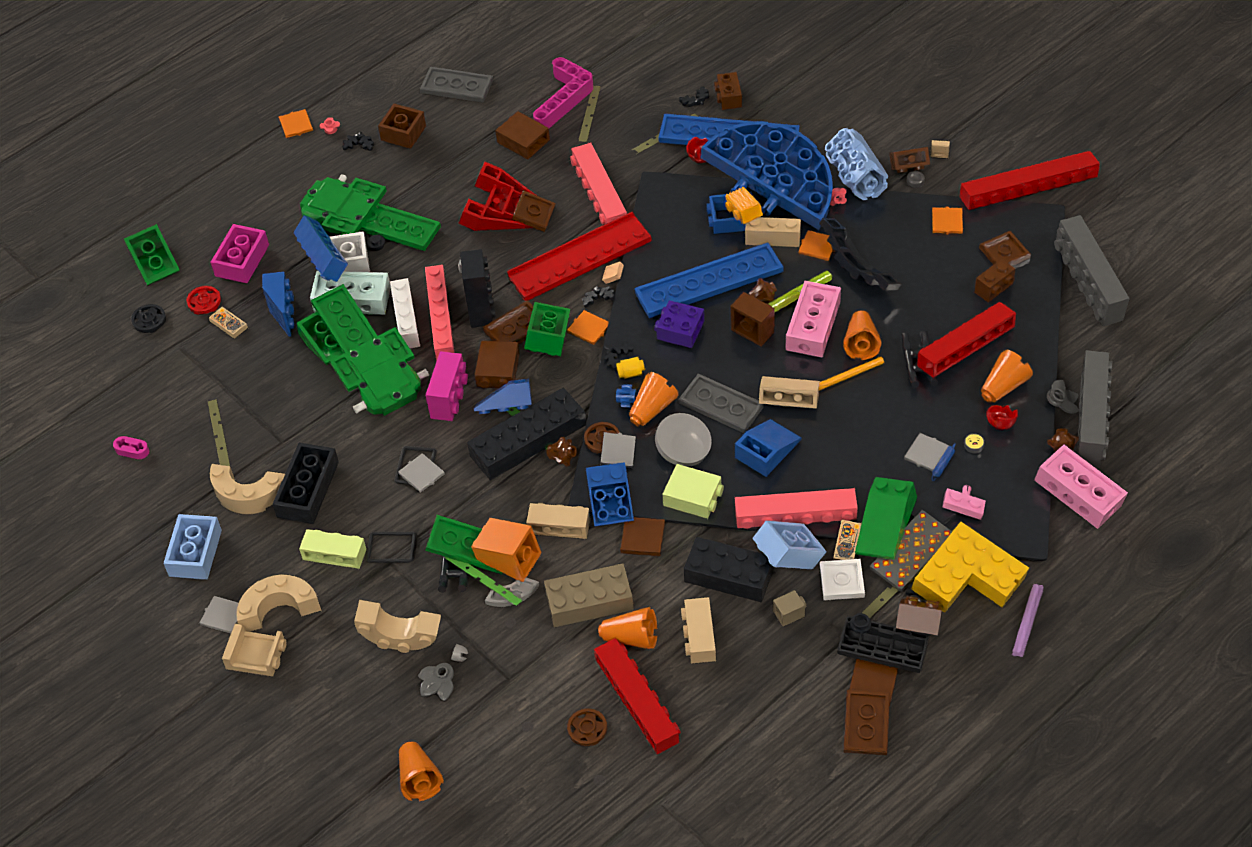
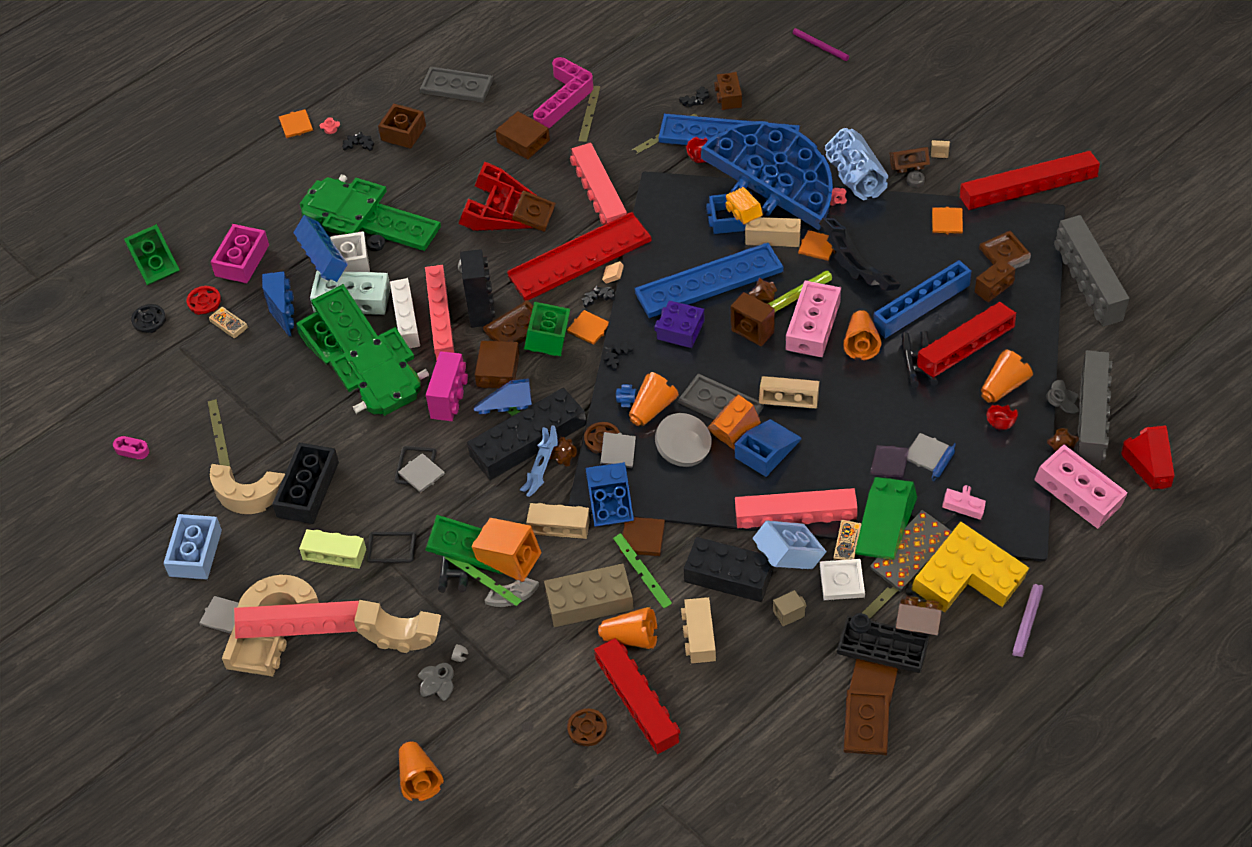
yellow brick [616,357,645,379] -> none
yellowish green brick [663,464,724,519] -> none
light orange bar [819,357,884,391] -> none
tile [964,434,984,453] -> none
none -> coral brick [234,601,359,639]
none -> medium blue piece [520,426,558,497]
none -> bright green piece [613,533,672,608]
none -> orange slope [707,394,761,450]
none -> magenta bar [792,28,849,61]
none -> clear purple piece [871,445,909,478]
none -> blue brick [873,260,972,338]
none -> red slope [1121,426,1174,489]

